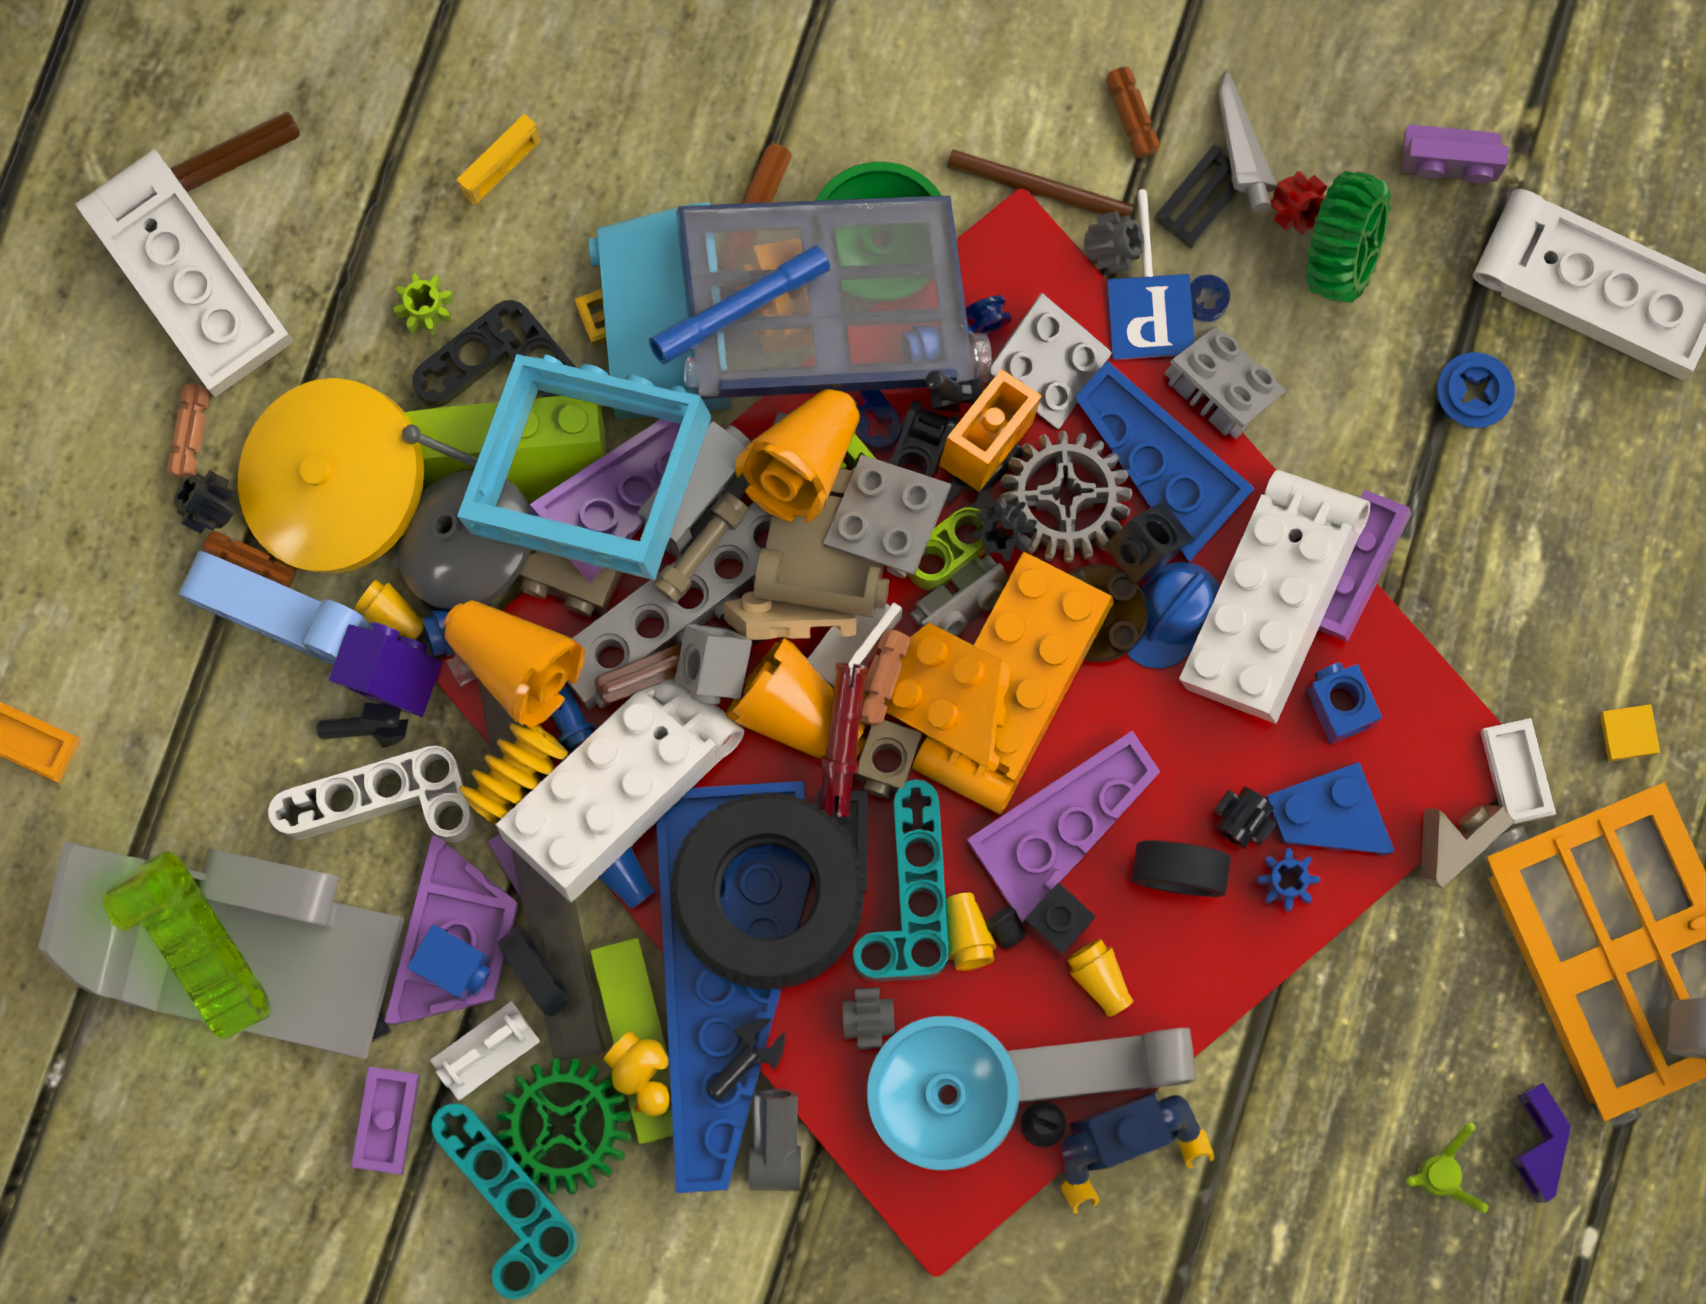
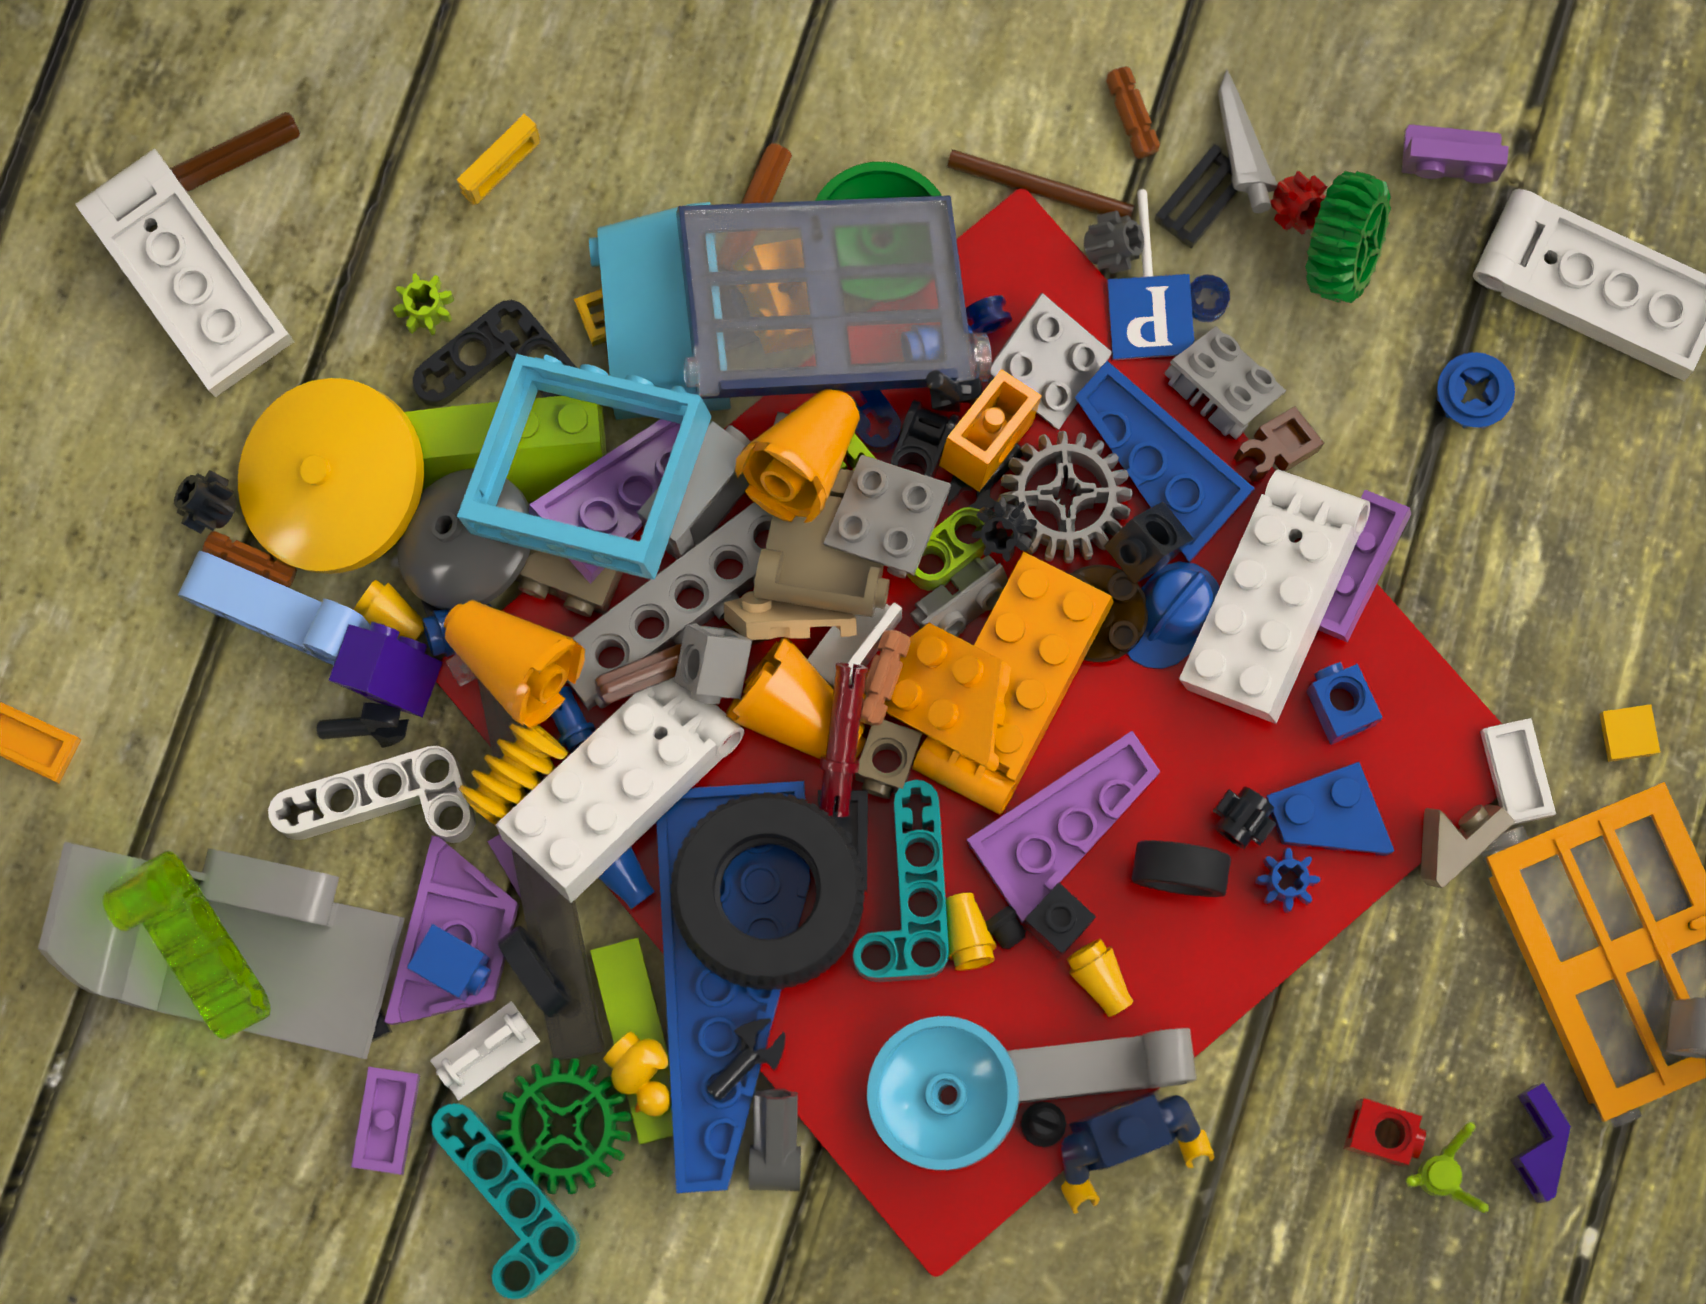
nougat axle [167,384,211,478] -> none
dark grey hinge [402,425,478,468] -> none
blue piece [649,245,830,365] -> none
dark tan bar [653,492,749,603] -> none
dark grey gear [842,987,895,1050] -> none
none -> reddish brown plate [1234,406,1324,481]
none -> red brick [1343,1098,1426,1167]

